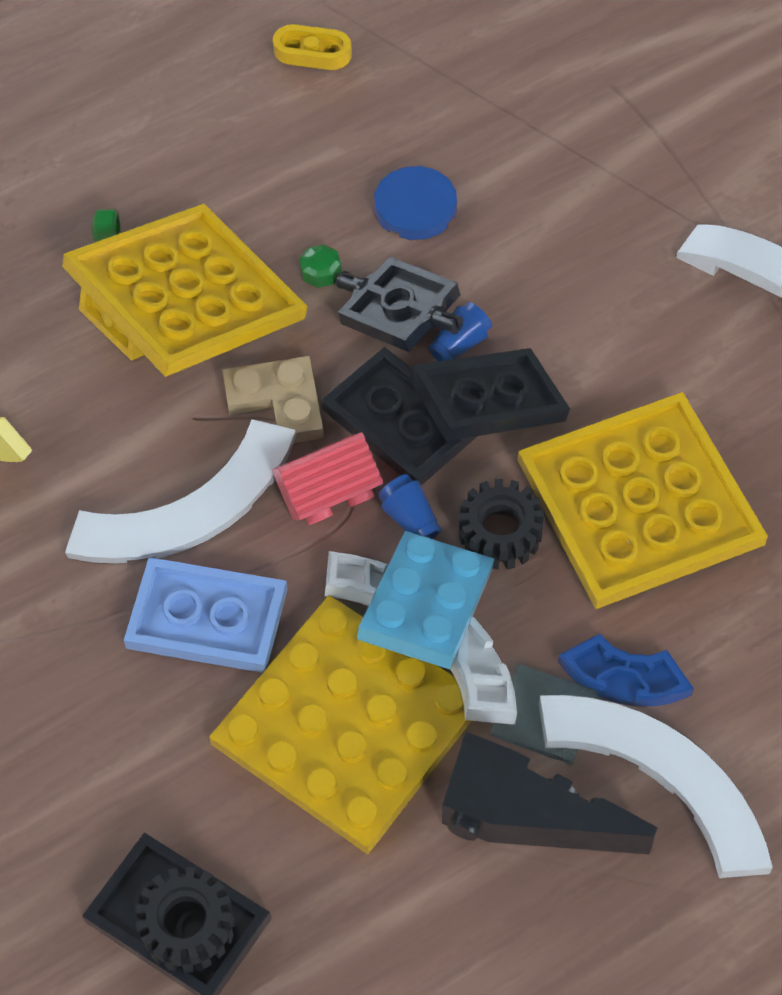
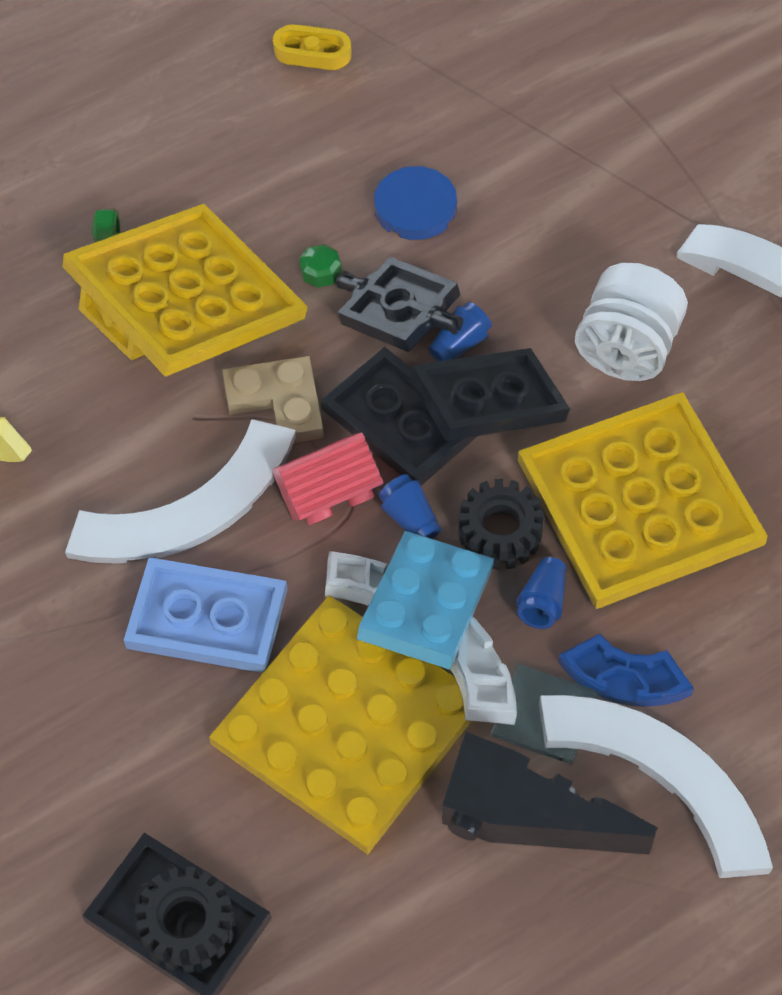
none -> blue cone [516,557,567,629]
none -> white wheel [575,263,688,381]

